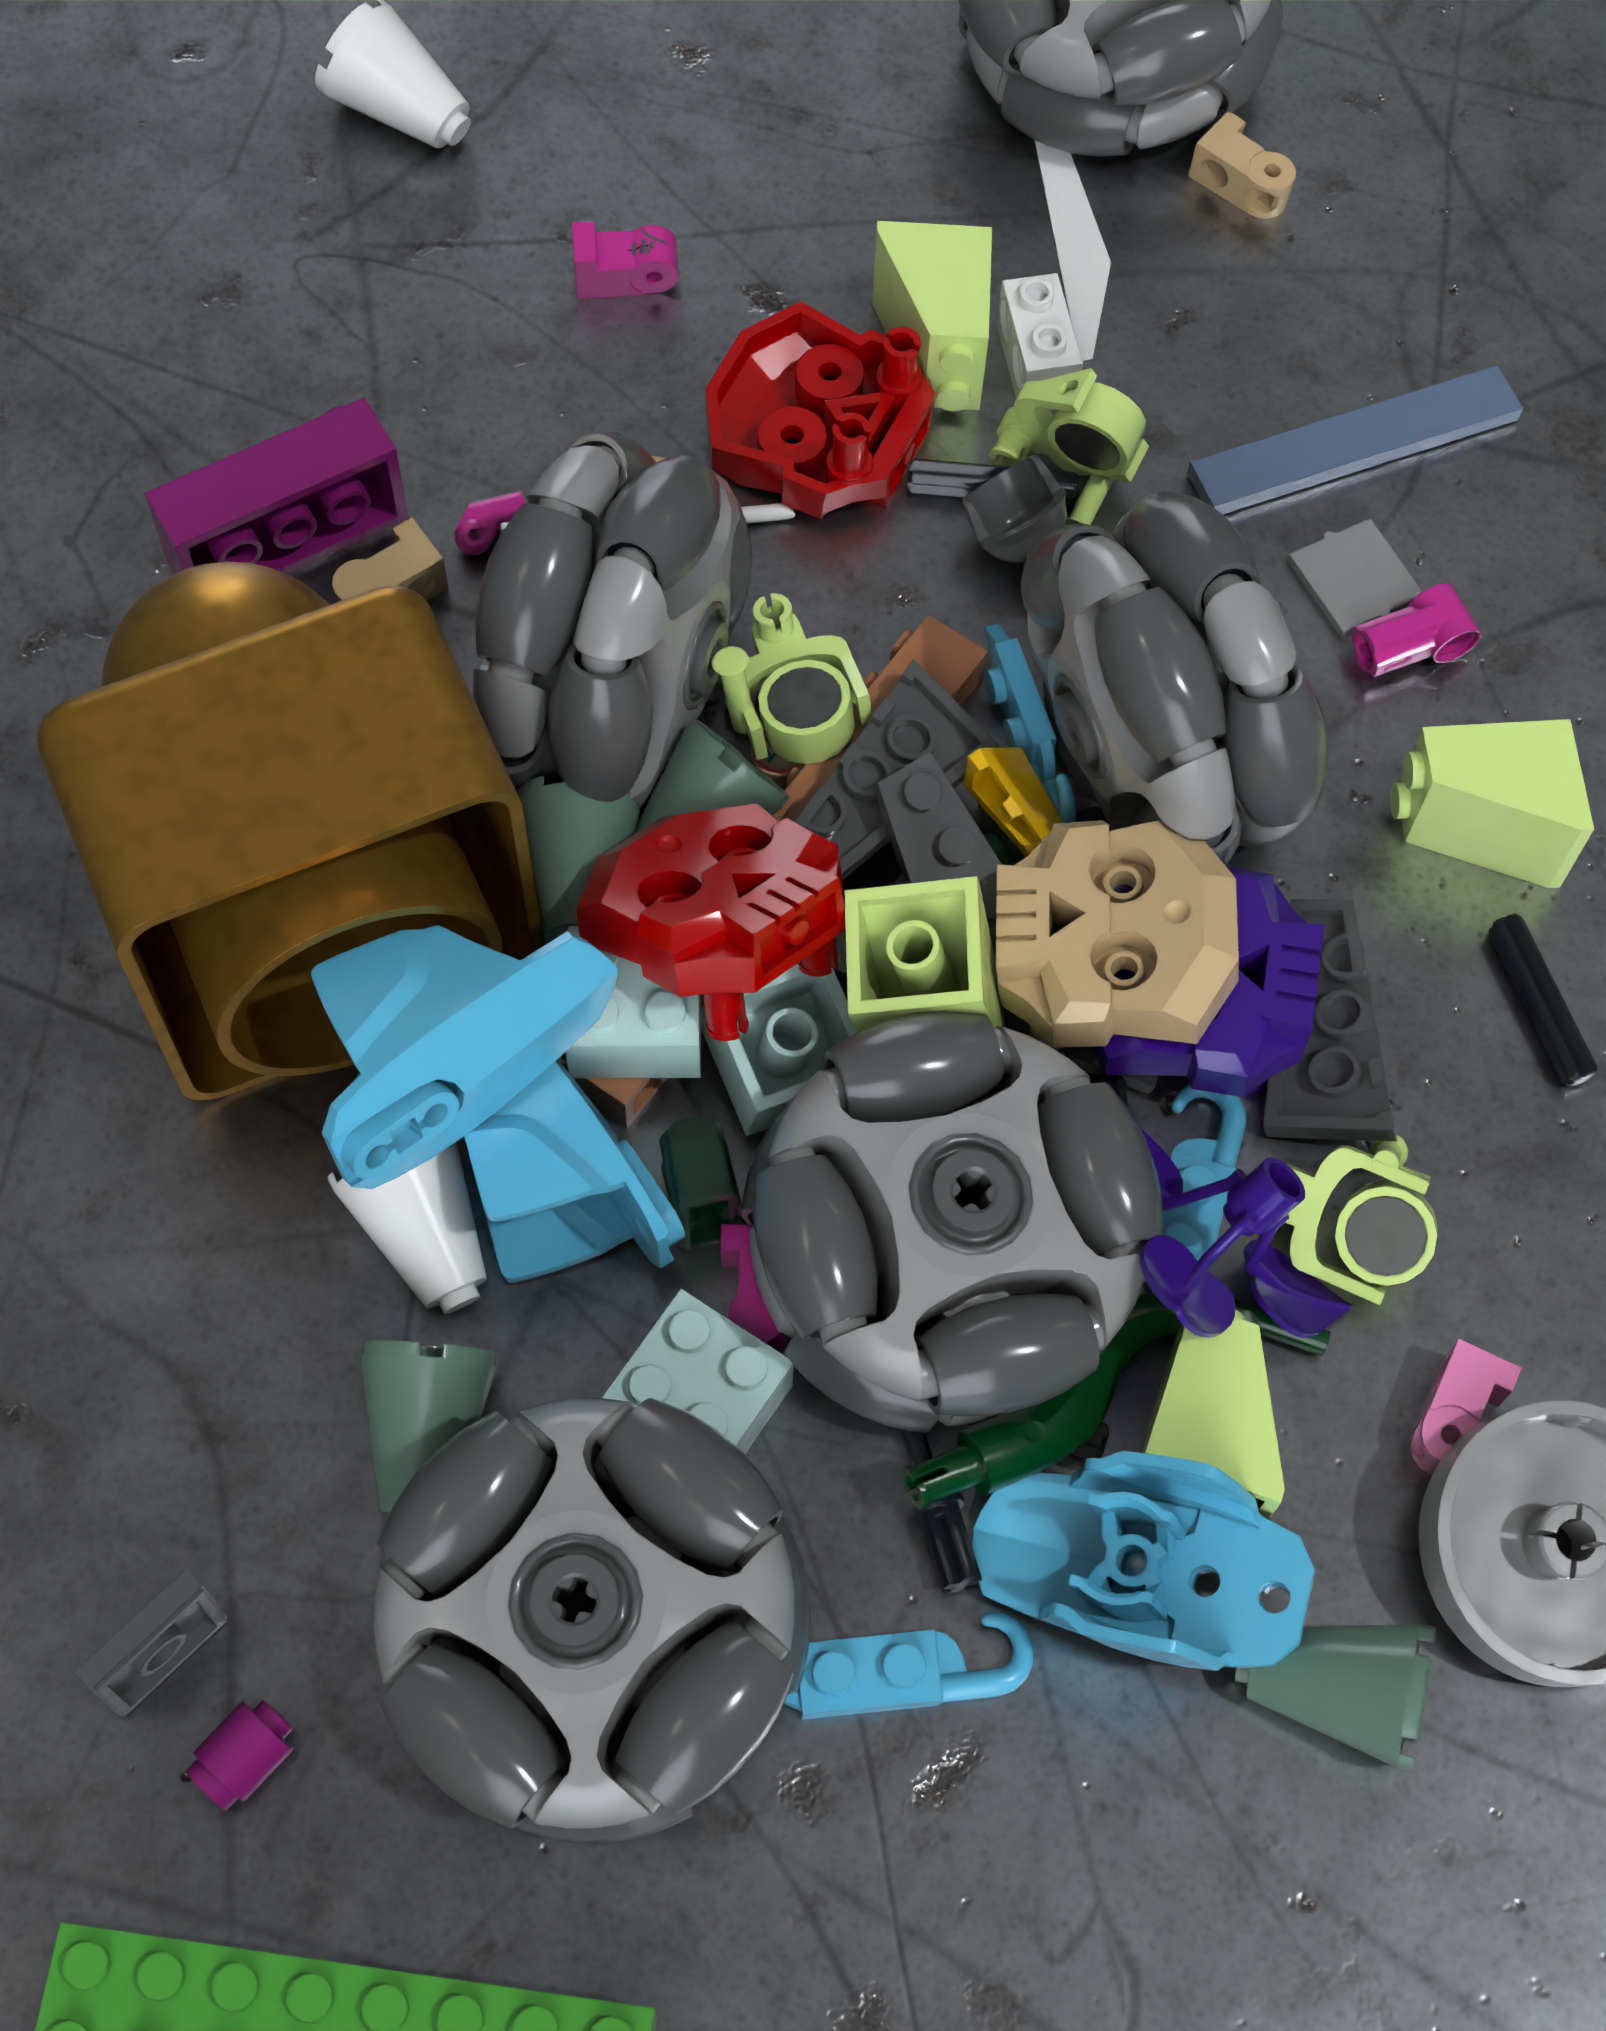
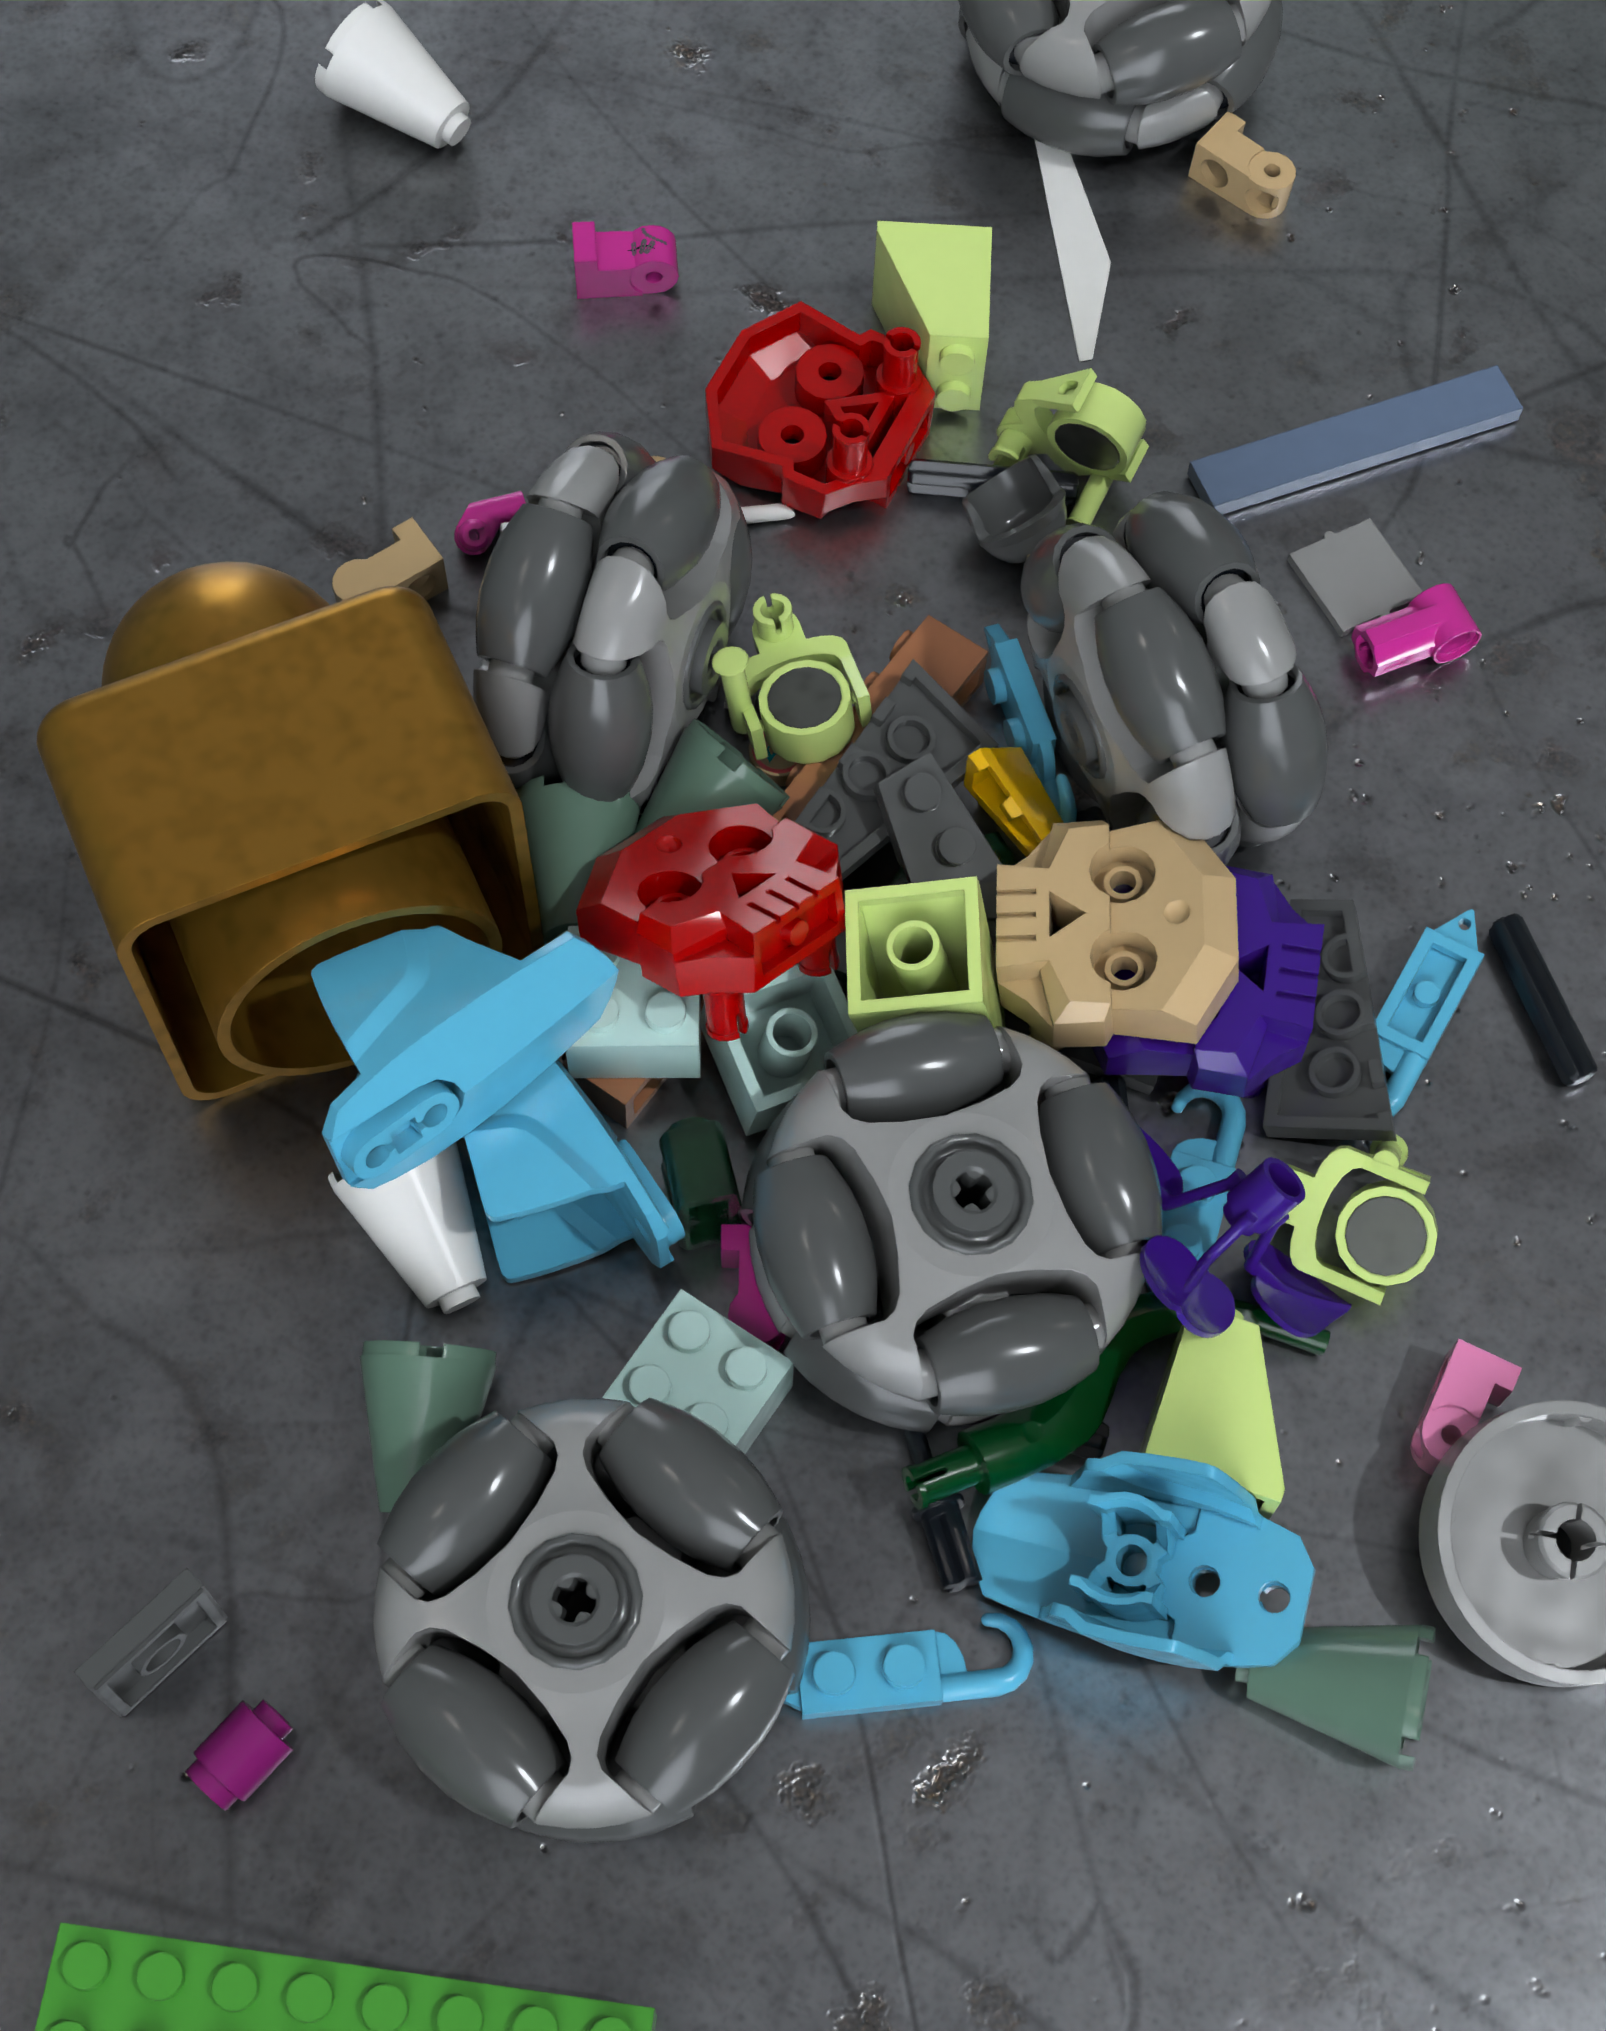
magenta brick [144,397,409,574] -> none
white brick [996,273,1083,410] -> none
yellowish green slope [1390,719,1594,888] -> none
none -> medium azure plate [1376,909,1485,1117]

